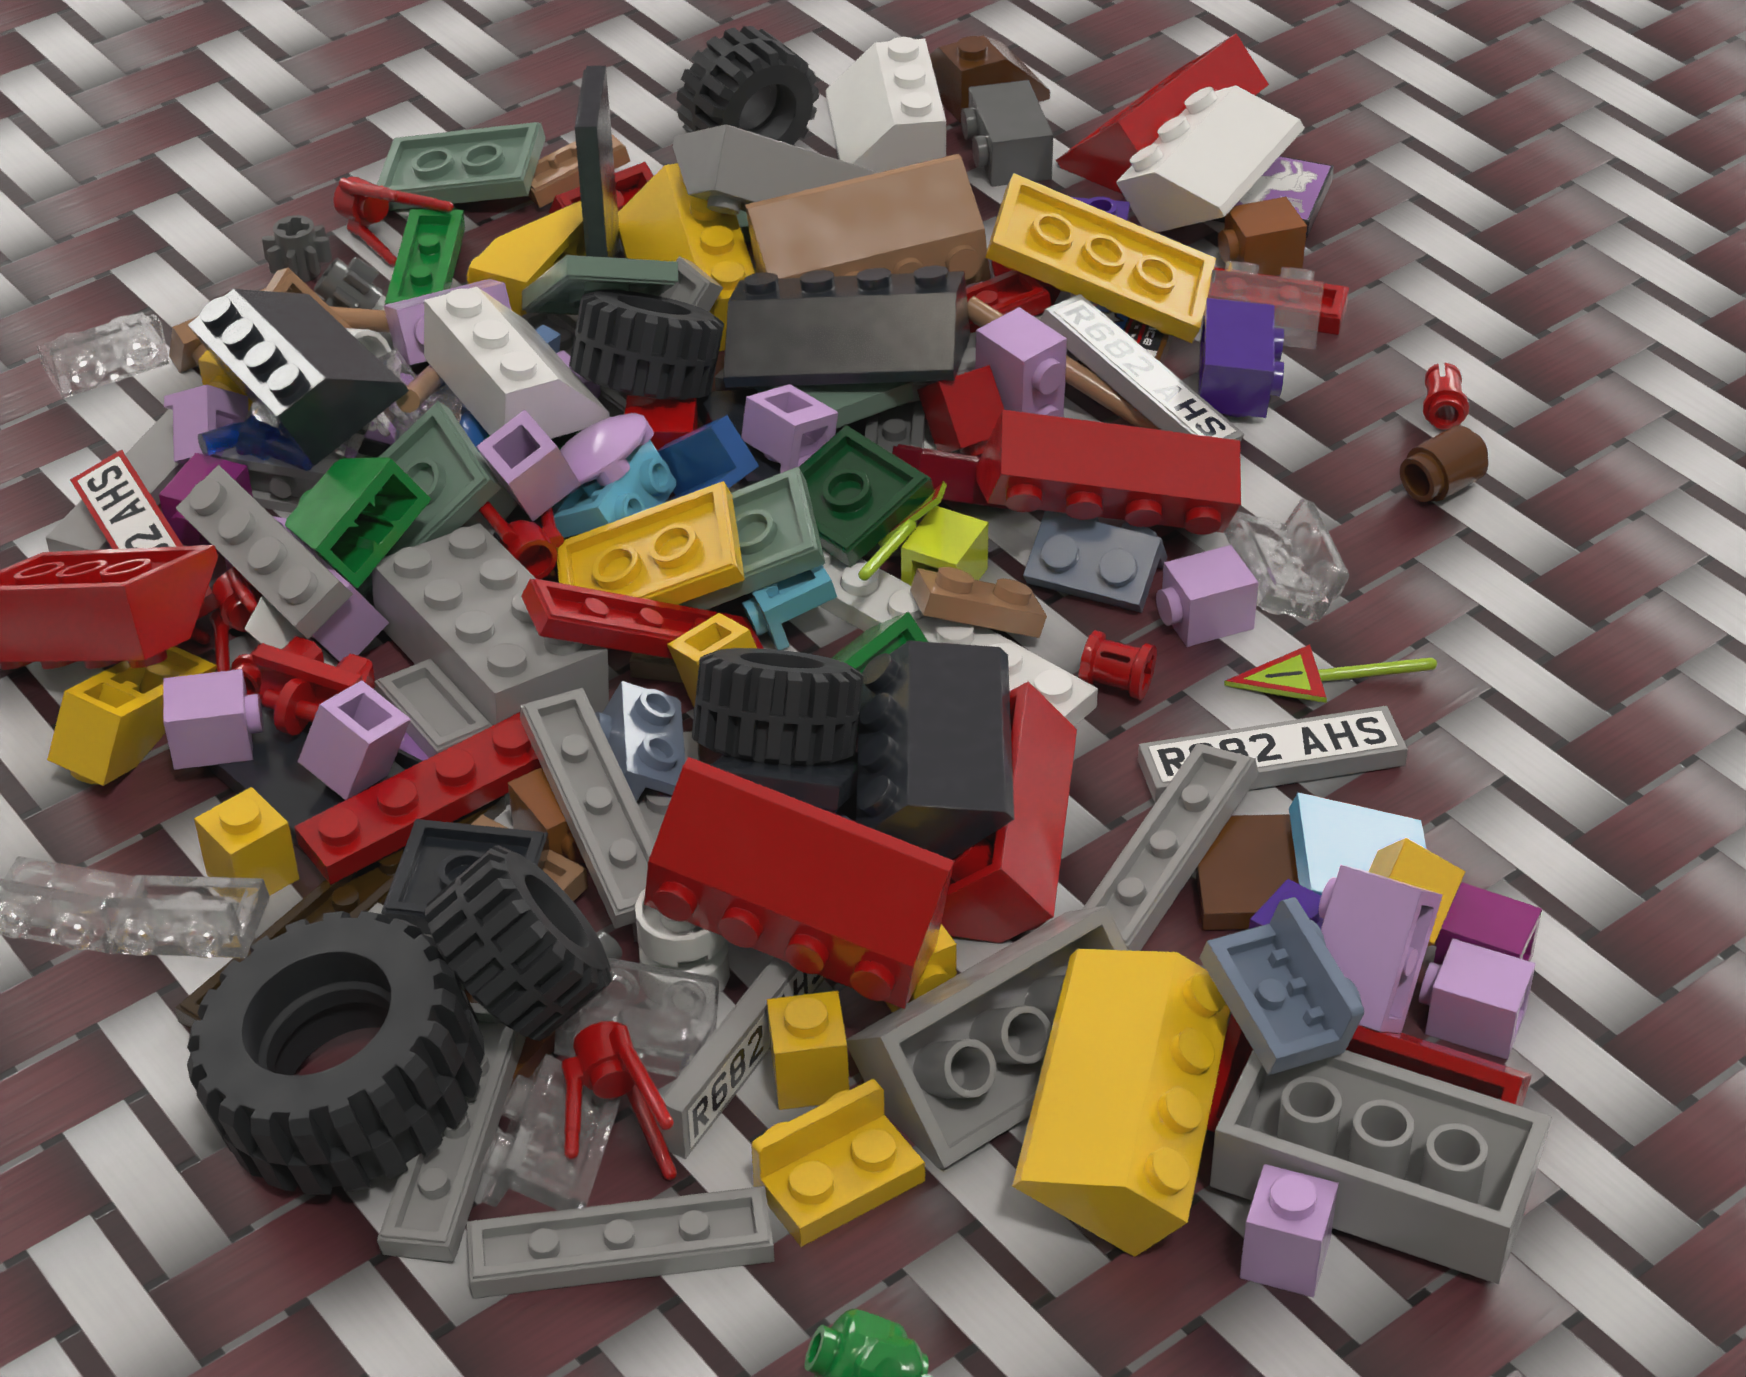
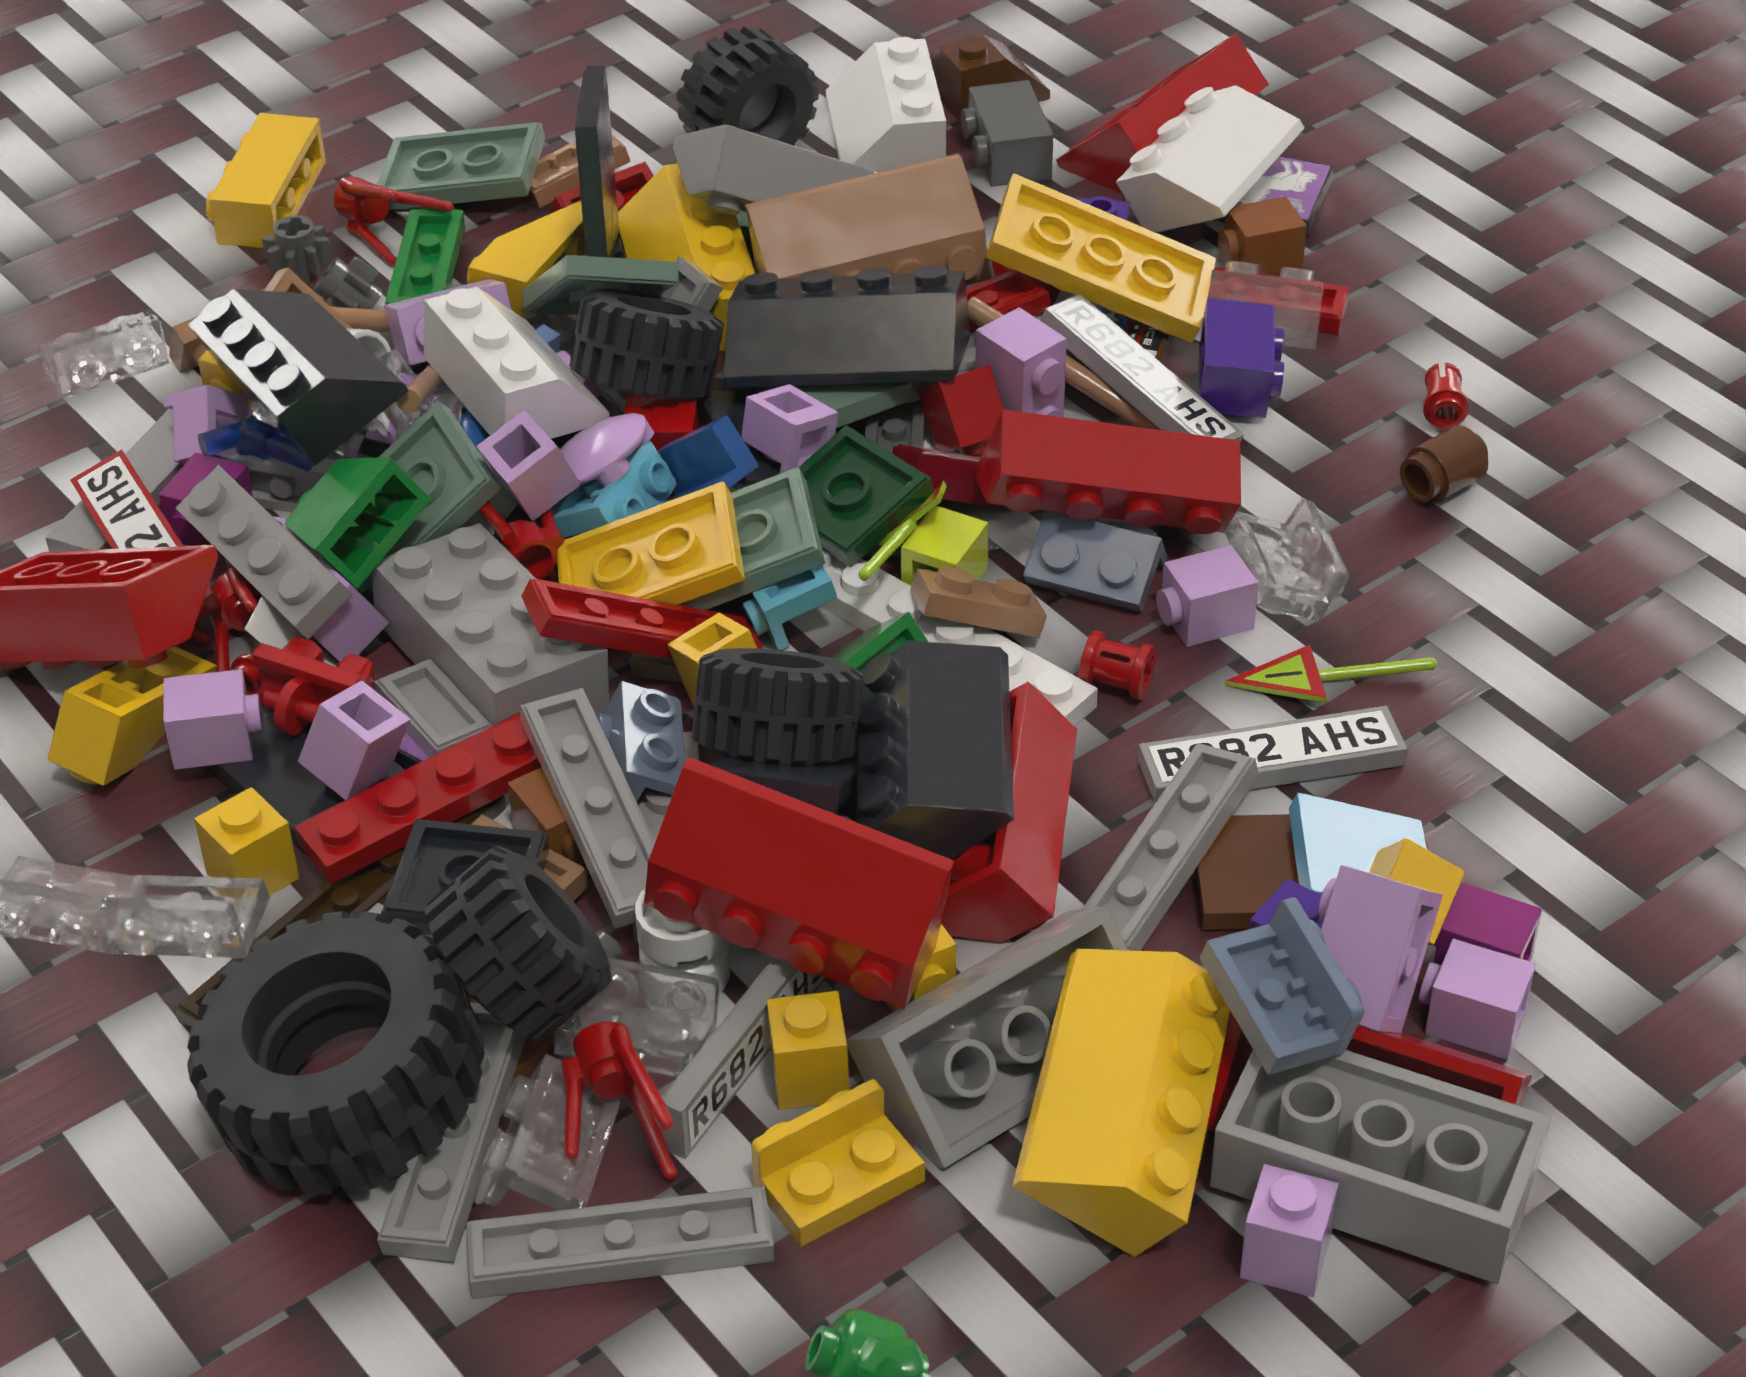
none -> yellow brick [206,113,326,248]

